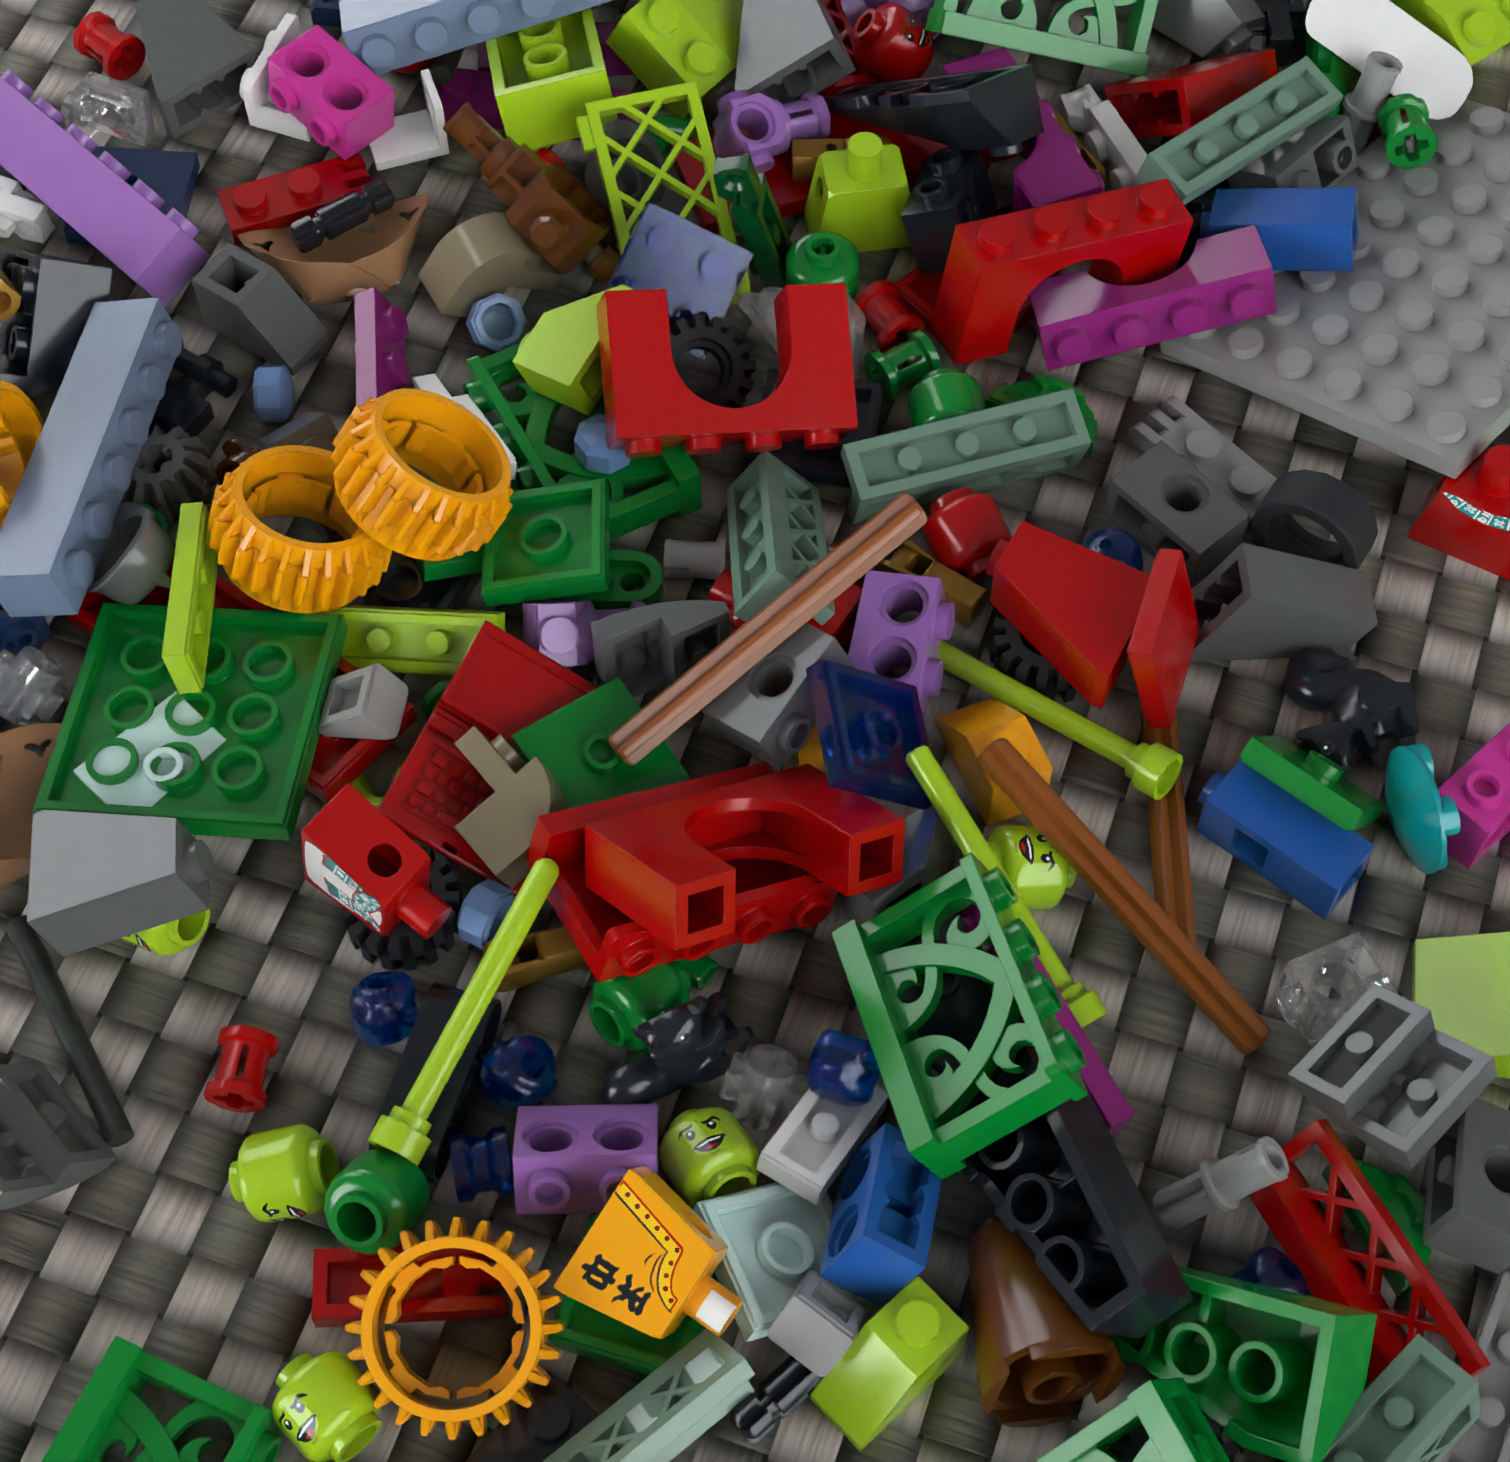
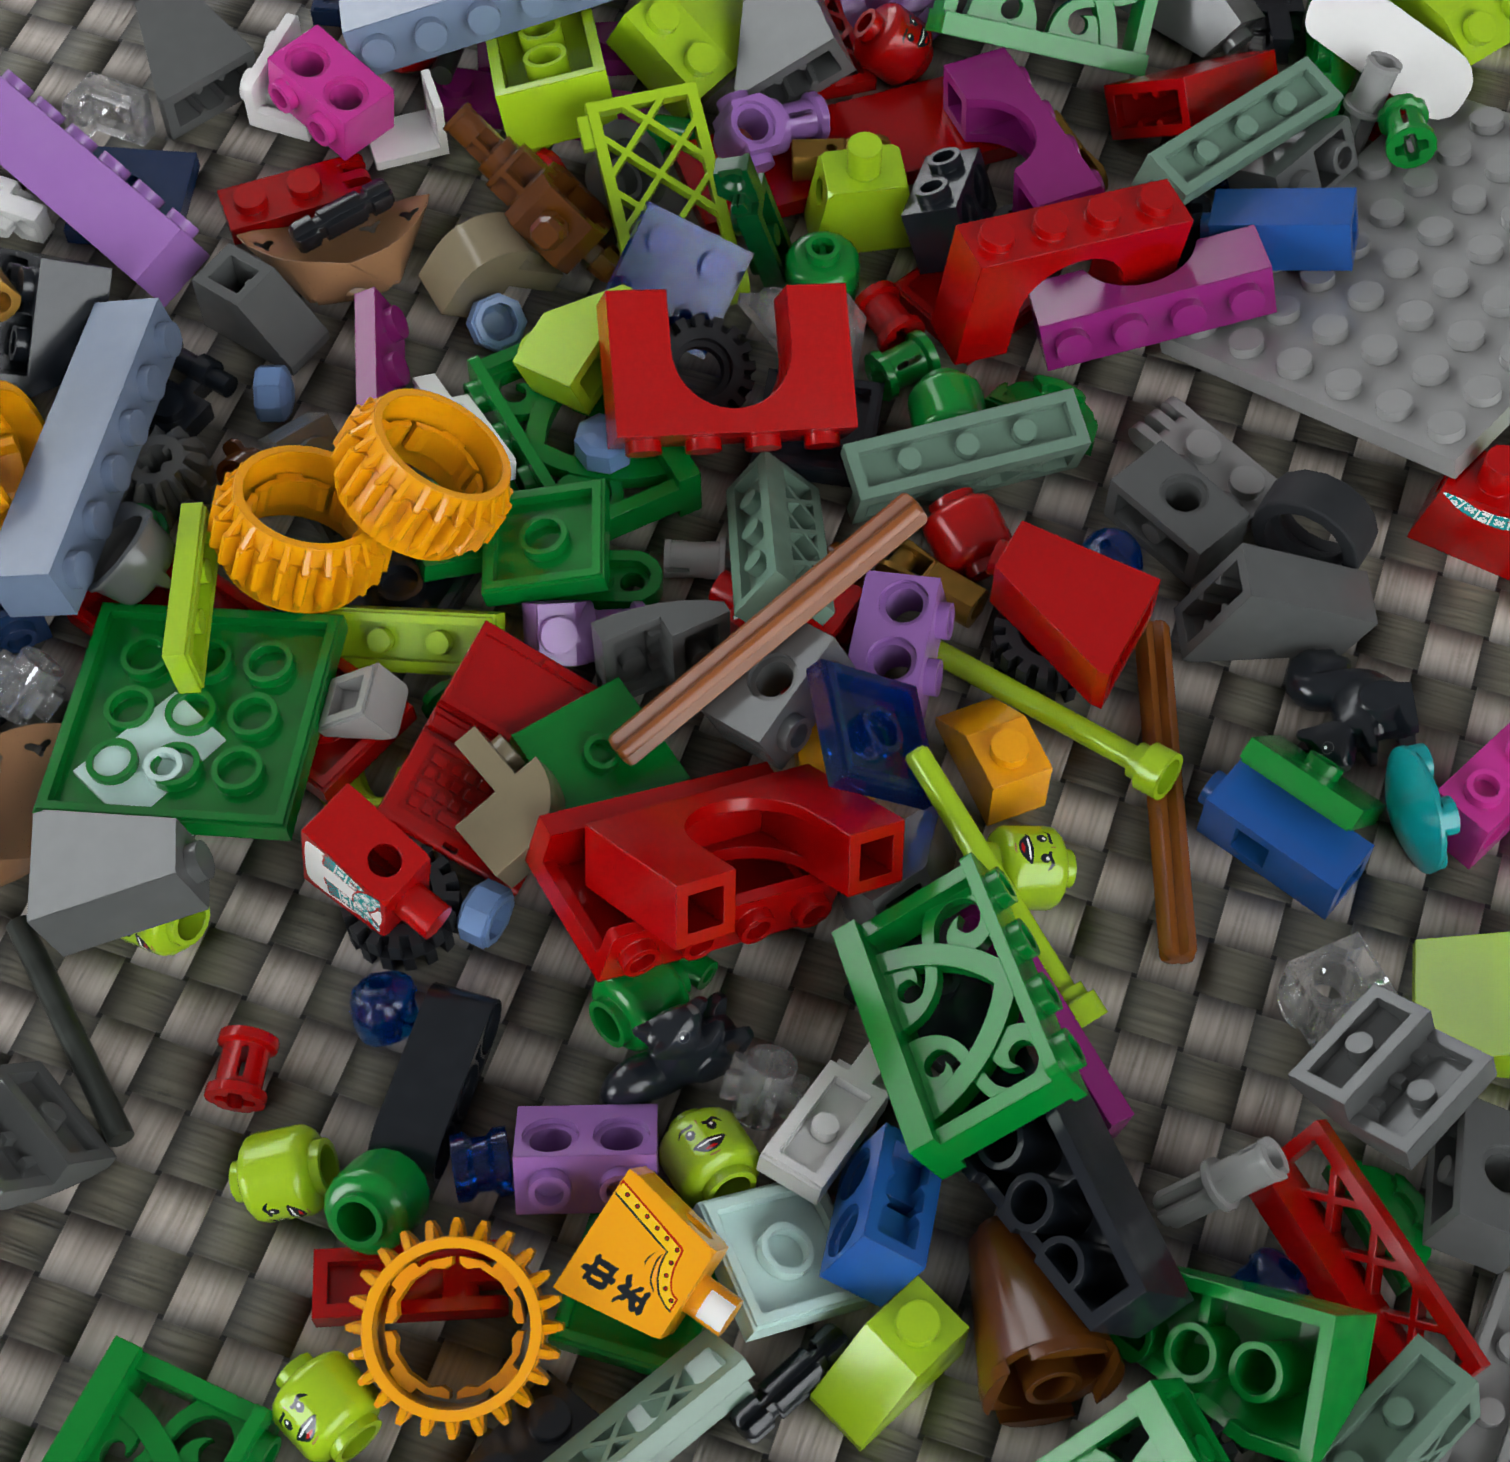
red bush [73,11,146,81] -> none
lime piece [367,858,559,1166] -> none
clear blue piece [479,1034,558,1109] -> none
pearl gold bar [483,925,588,992] -> none
light grey slope [767,1269,868,1377] -> none
clear blue piece [806,1029,880,1107] -> none
black wedge [823,63,1044,157] -> none
dark orange axle [977,737,1271,1055] -> none
white hinge [1060,84,1147,190] -> none
red tile [1127,548,1200,730] -> none

